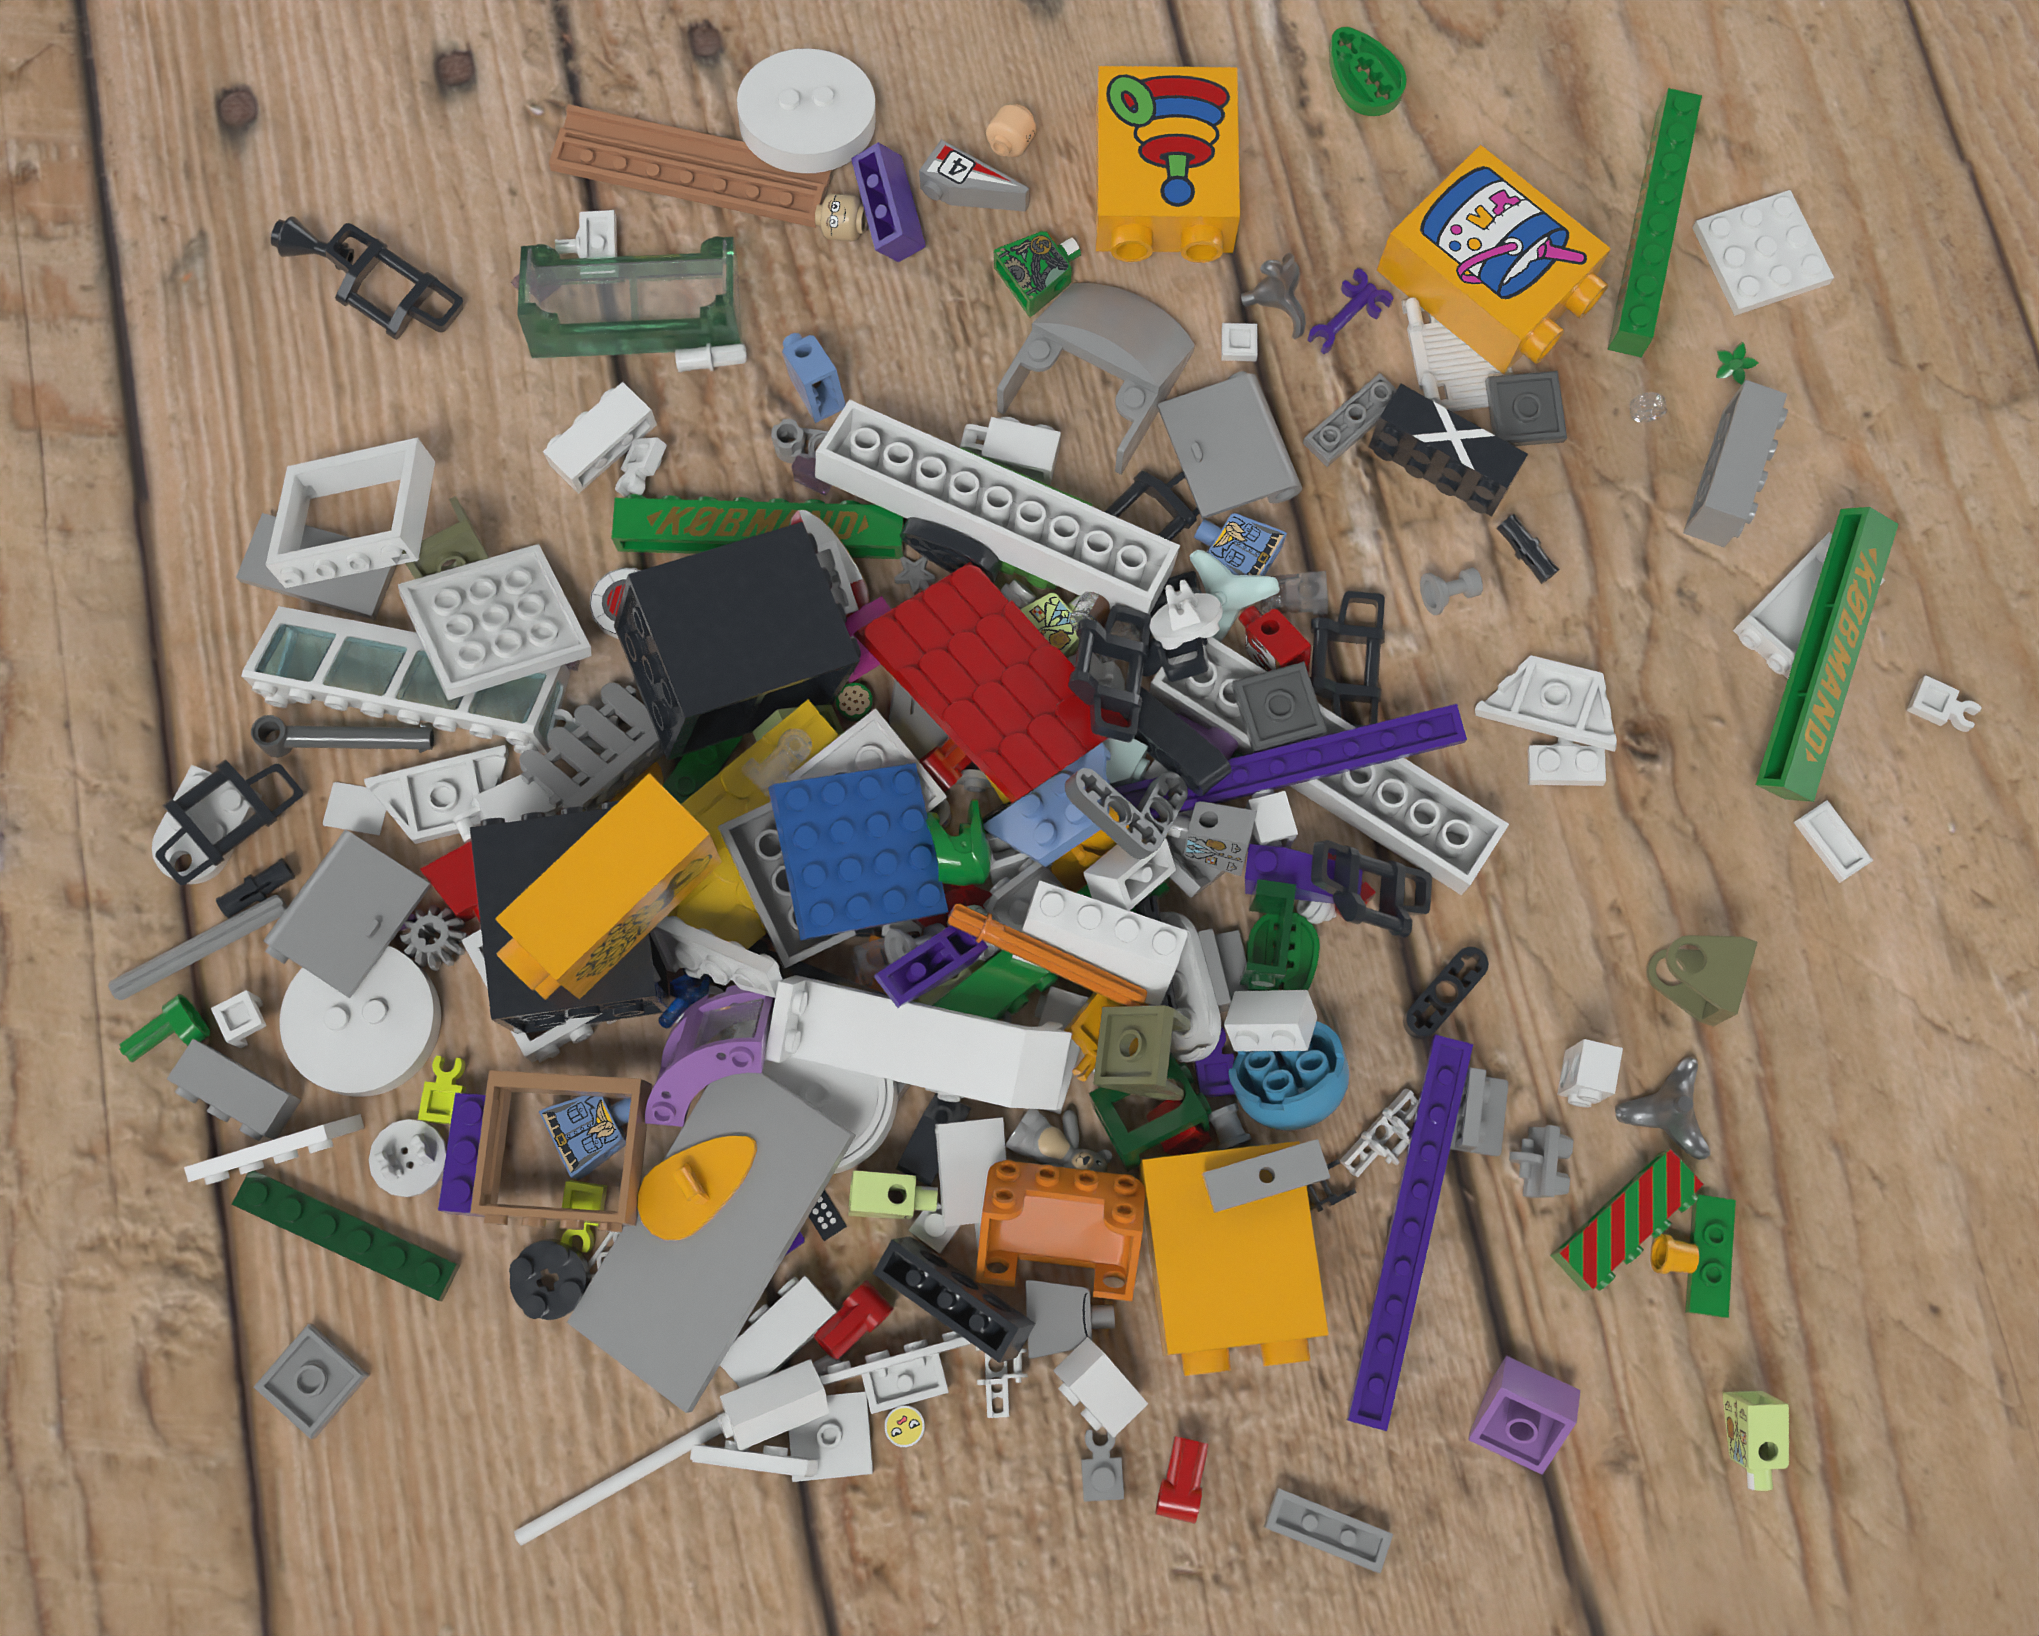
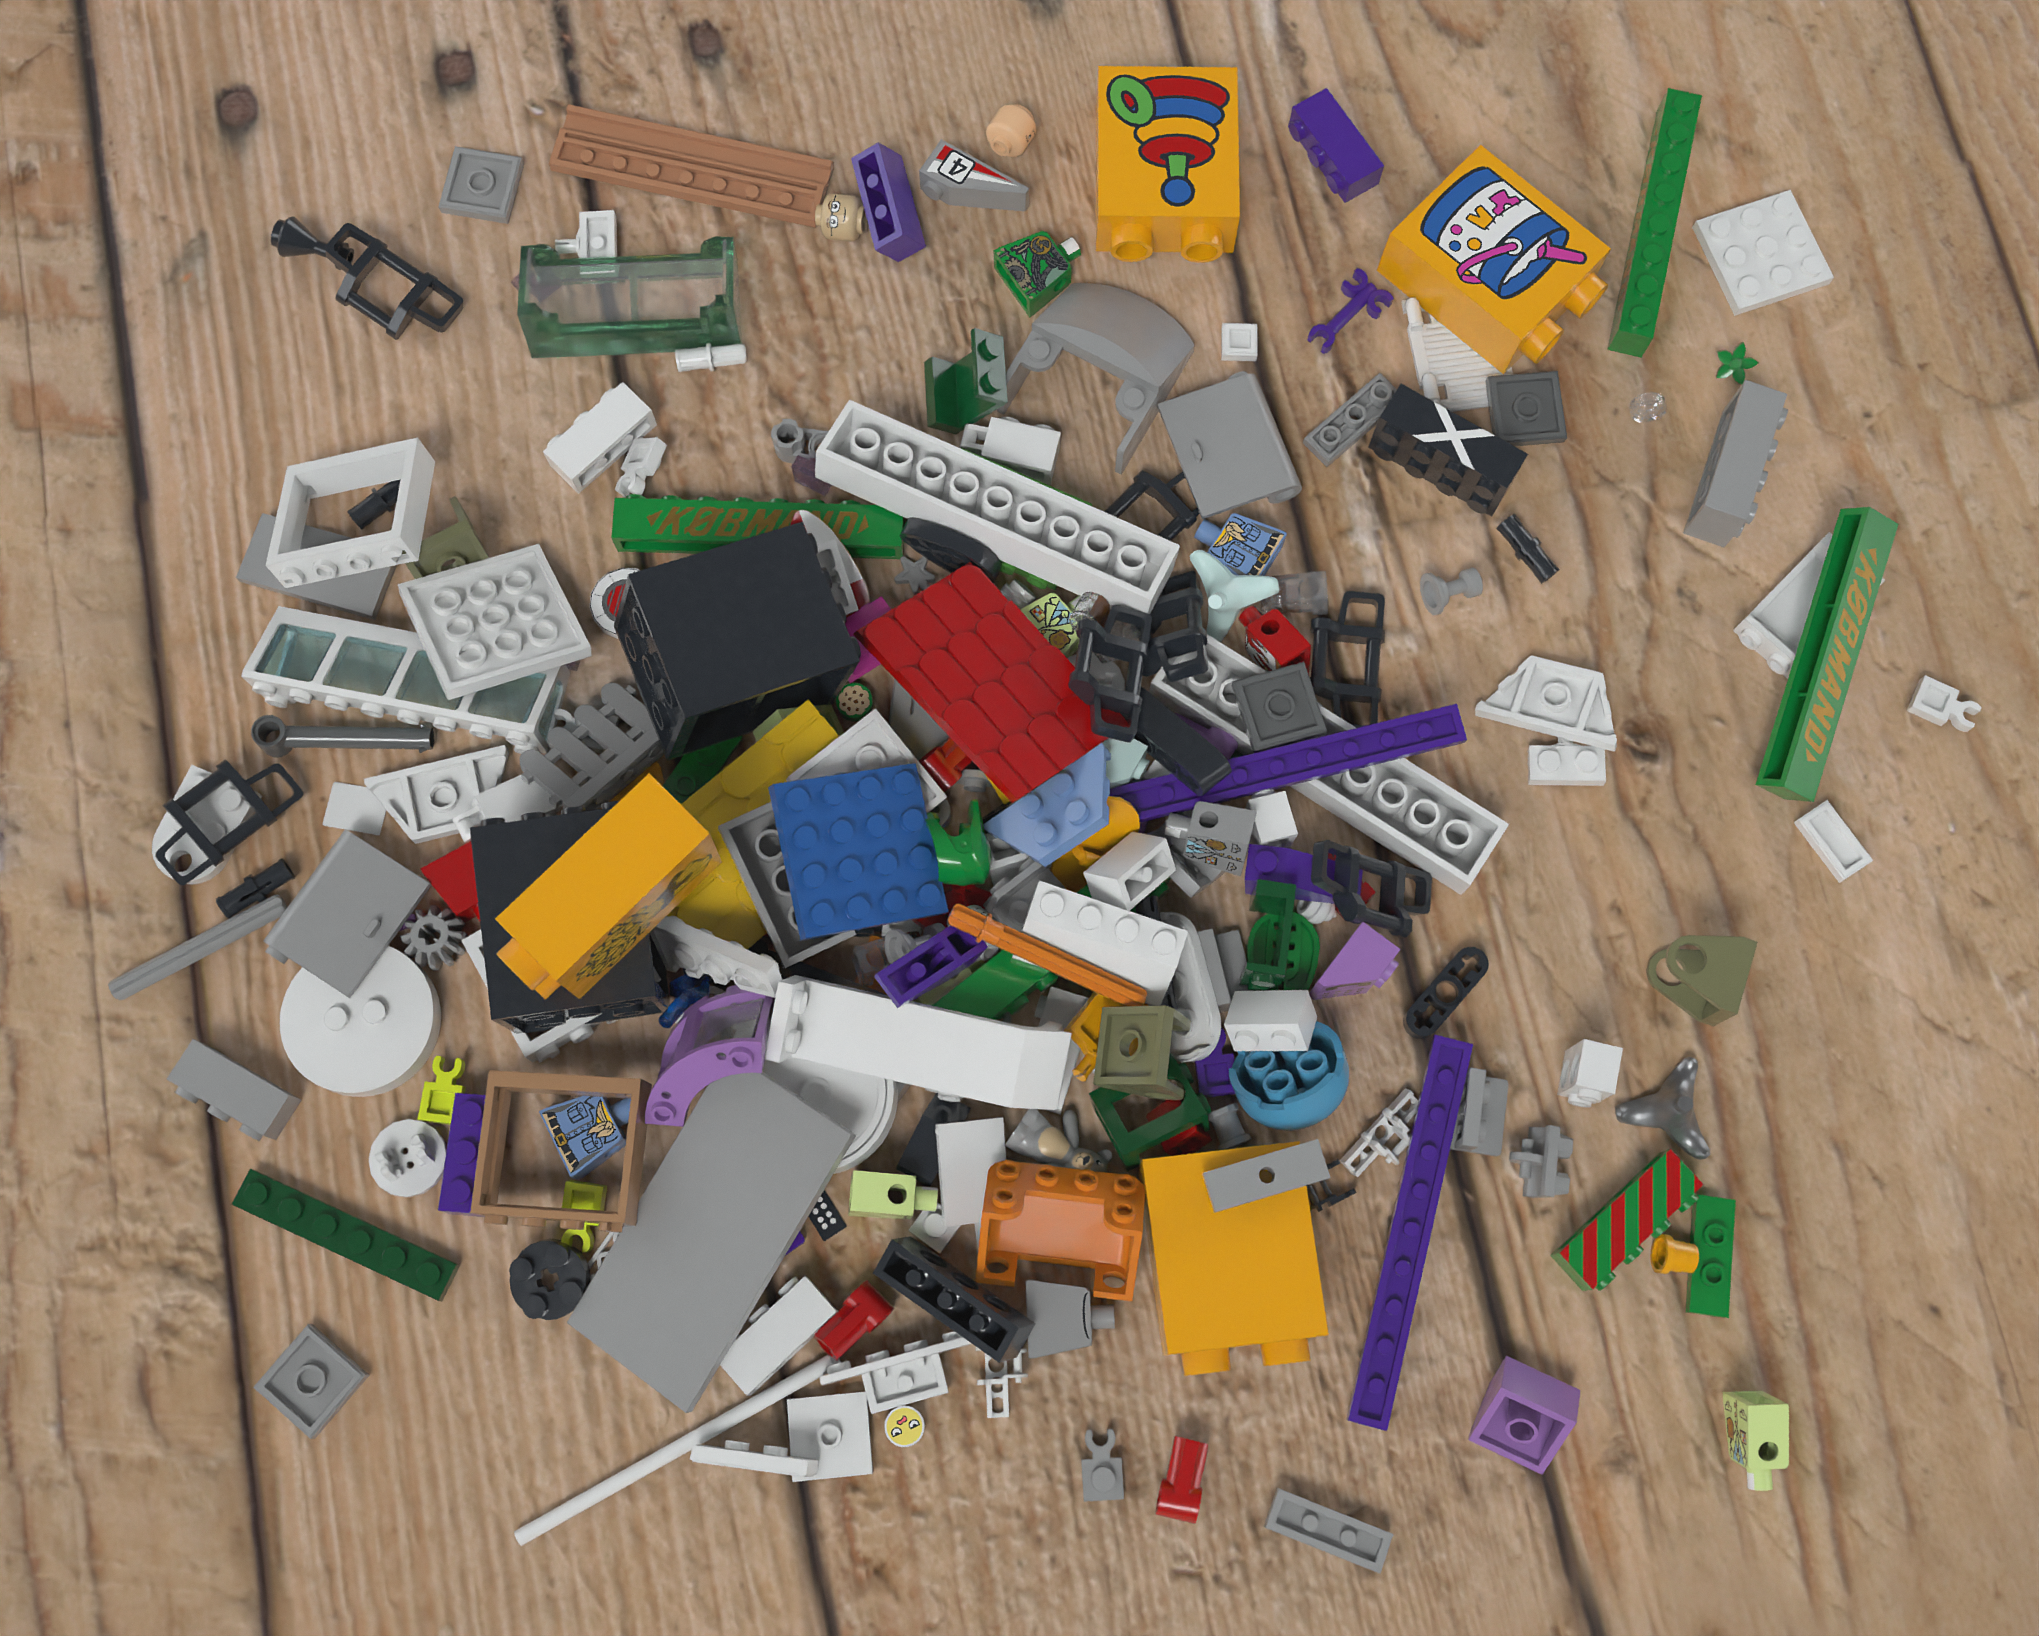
green piece [119,994,210,1063] -> none
white wing [184,1114,365,1185] -> none
white panel [211,990,267,1049] -> none
light orange shield [637,1136,757,1240] -> none
white brick [717,1359,830,1451] -> none
white brick [737,49,876,173] -> none
clear leg [741,728,812,797] -> none
medium blue torso [782,333,846,423] -> none
white brick [1053,1337,1148,1438] -> none
dark grey beam [1064,768,1188,860] -> none
white plate [1149,580,1223,650] -> none
flat silver piece [1241,253,1306,339] -> none
green piece [1329,27,1407,116] -> none
none -> black axle [347,479,401,530]
none -> light grey tile [438,146,524,224]
none -> dark green panel [924,328,1008,434]
none -> dark purple brick [1288,88,1384,203]
none -> medium lavender slope [1309,922,1401,1000]

